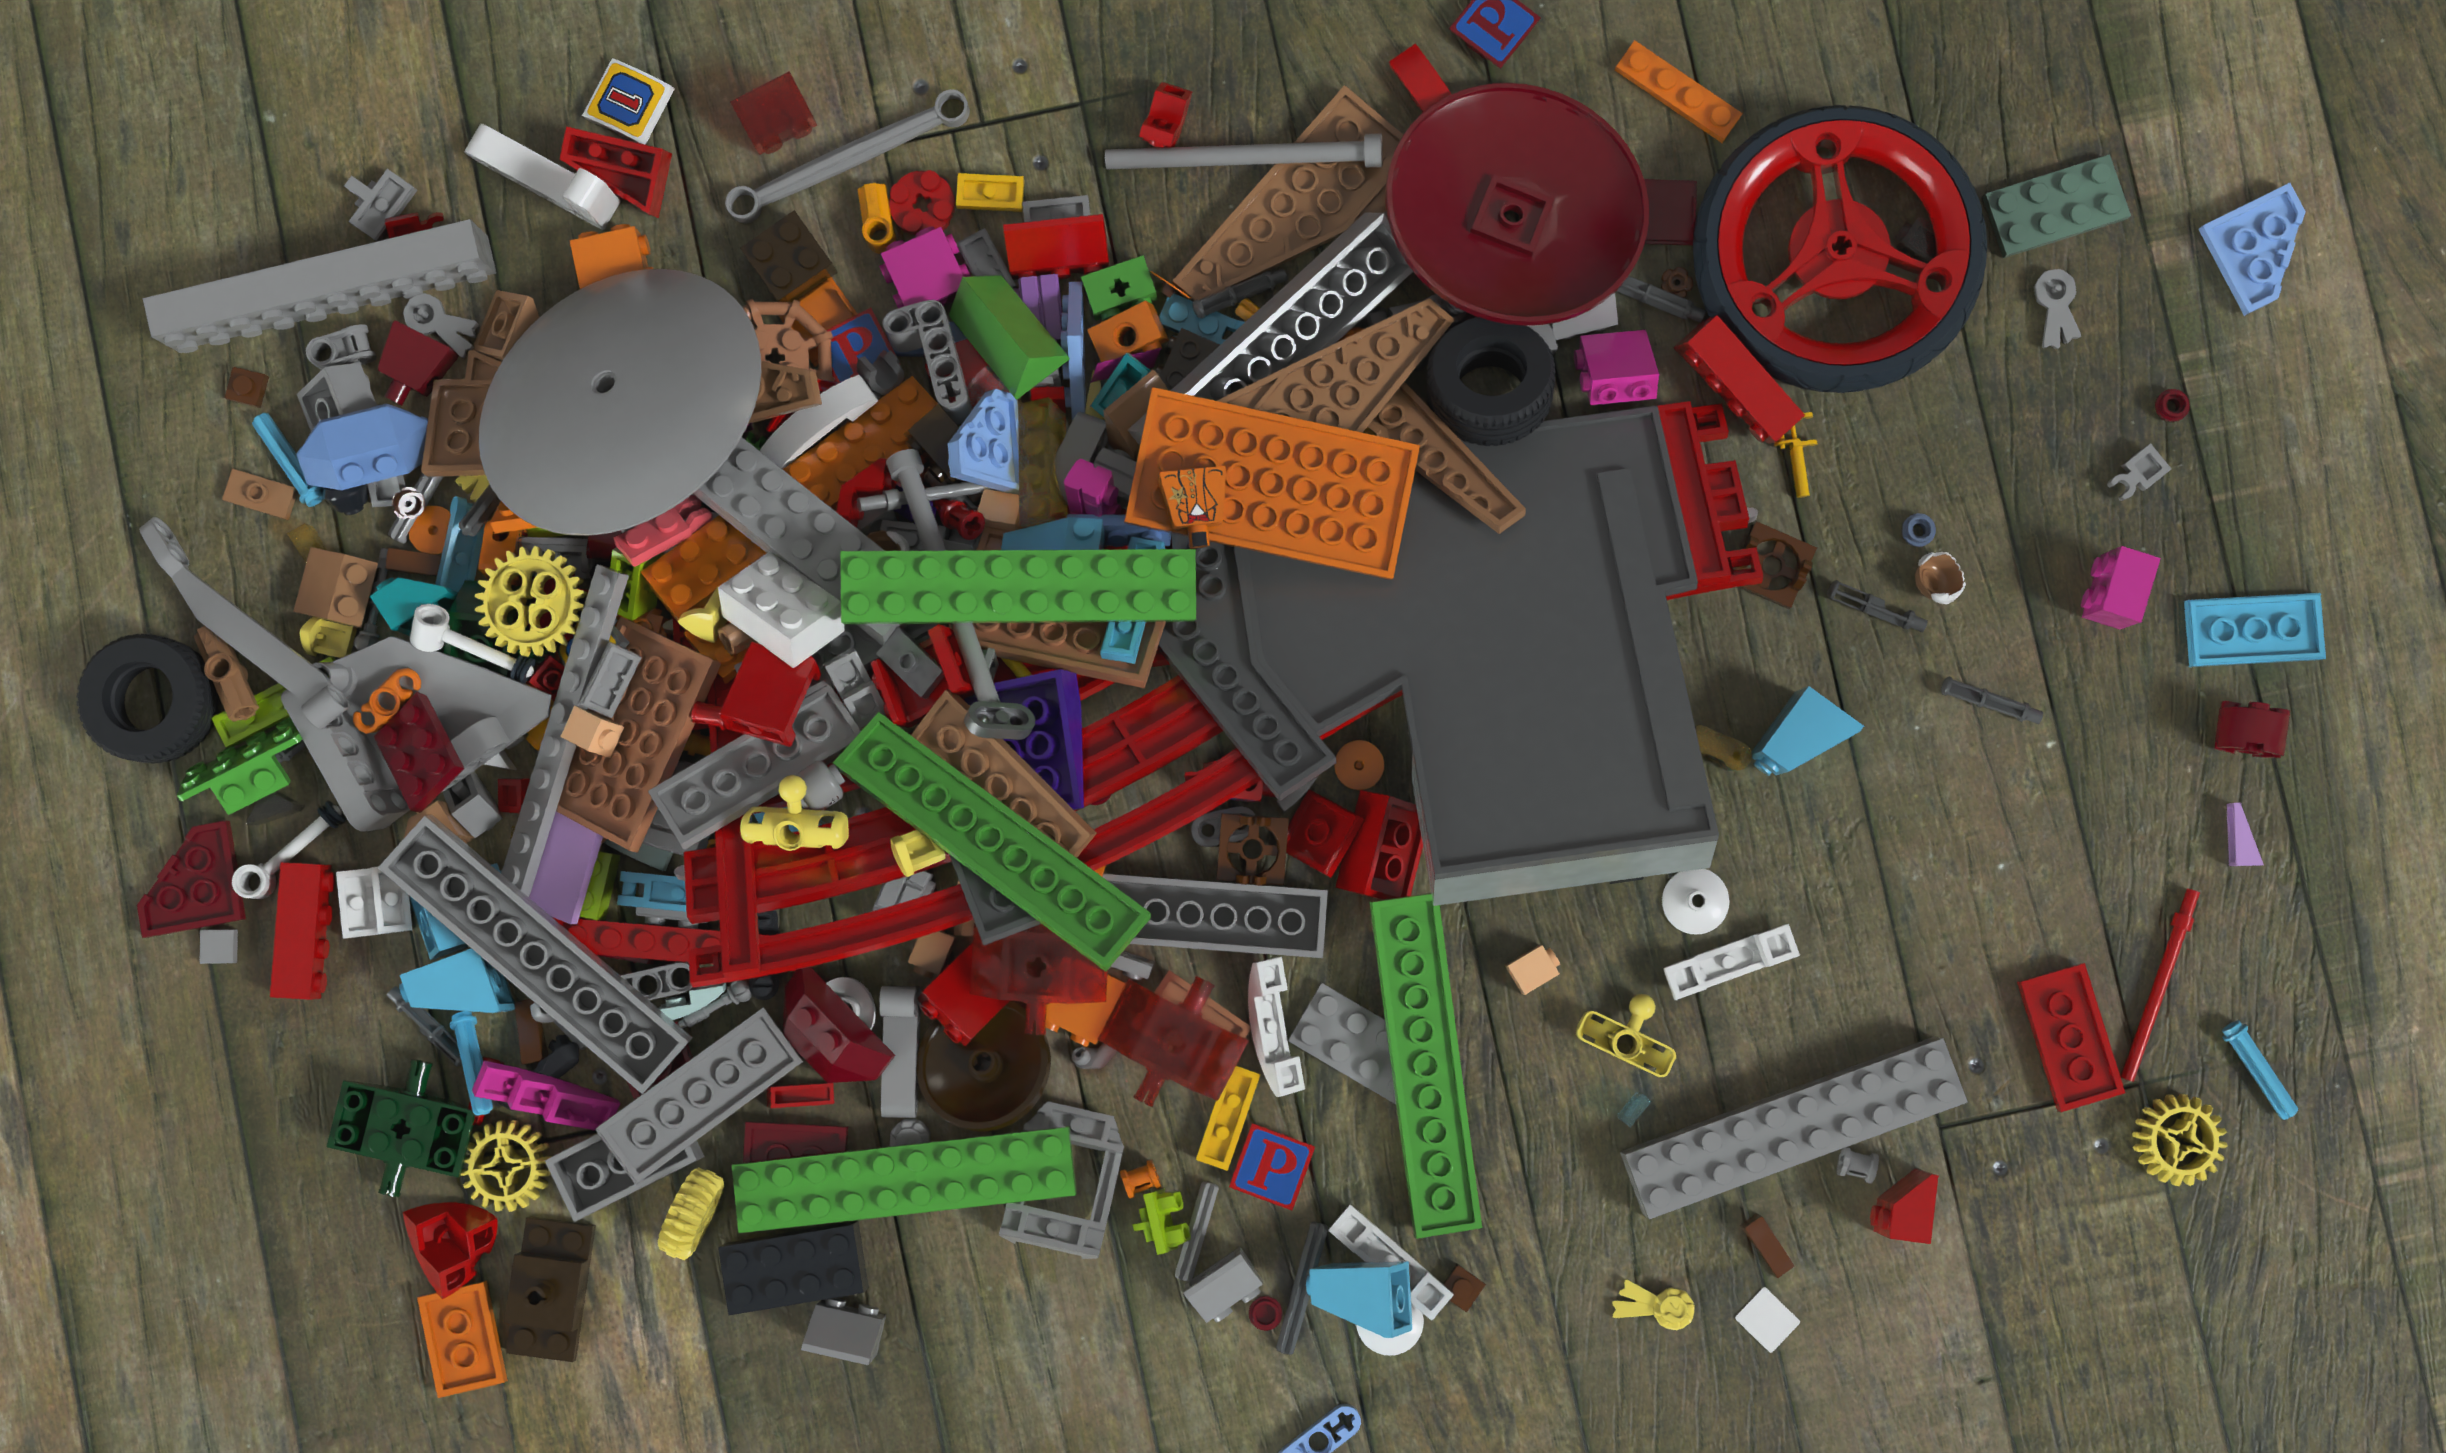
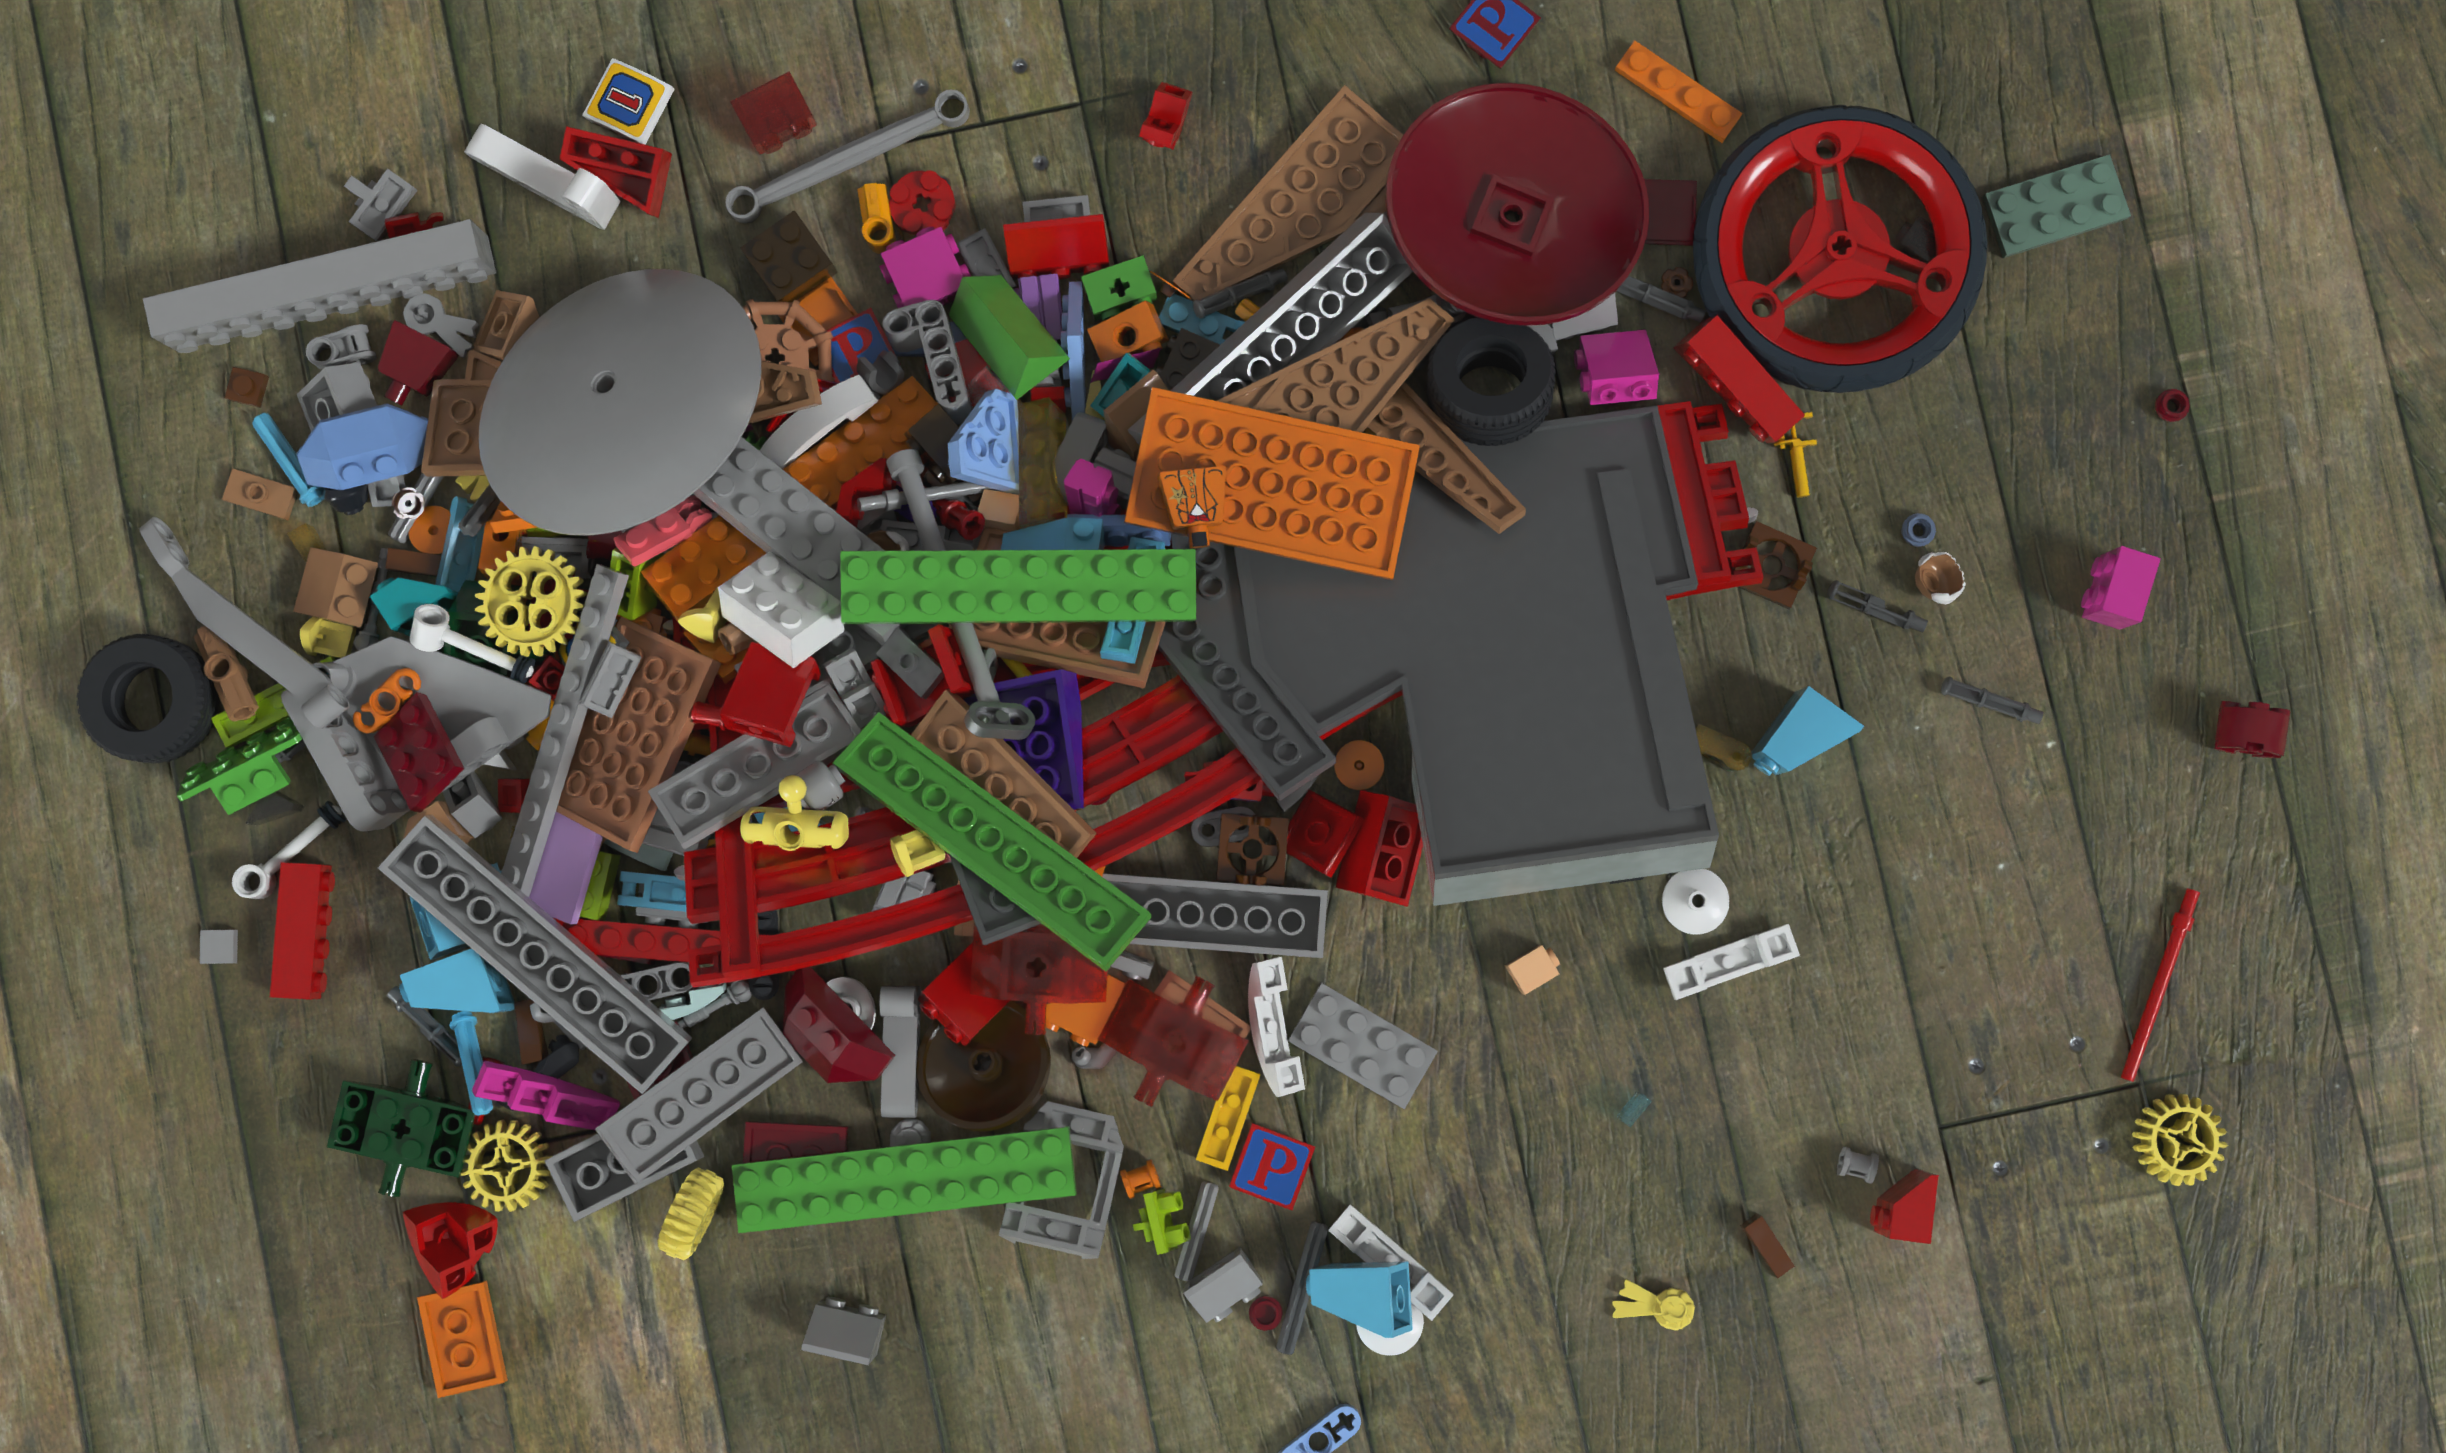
dark red plate [137,820,246,938] -> none
white slope [336,866,412,939] -> none
dark brown brick [504,1216,596,1362] -> none
light nougat brick [561,705,624,758] -> none
orange brick [569,224,654,289] -> none
black brick [718,1221,869,1316] -> none
red piece [766,1083,834,1108] -> none
medium nougat brick [908,931,957,979] -> none
yellow plate [956,173,1024,212] -> none
light grey piece [1105,133,1383,170] -> none
bright green plate [1370,893,1482,1239] -> none
red slope [1389,43,1452,113] -> none
reddish brown plate [1443,1264,1486,1313] -> none
light yellow piece [1576,994,1676,1077] -> none
light grey brick [1620,1037,1968,1219] -> none
white sticker [1735,1287,1800,1353] -> none
red plate [2017,963,2125,1112] -> none
light grey piece [2034,269,2081,349] -> none
light grey plate [2107,443,2171,501] -> none
medium azure tile [2184,593,2326,667] -> none
light blue plate [2198,183,2306,316] -> none
medium azure axle [2222,1020,2298,1120] -> none
lavender piece [2227,803,2264,866] -> none

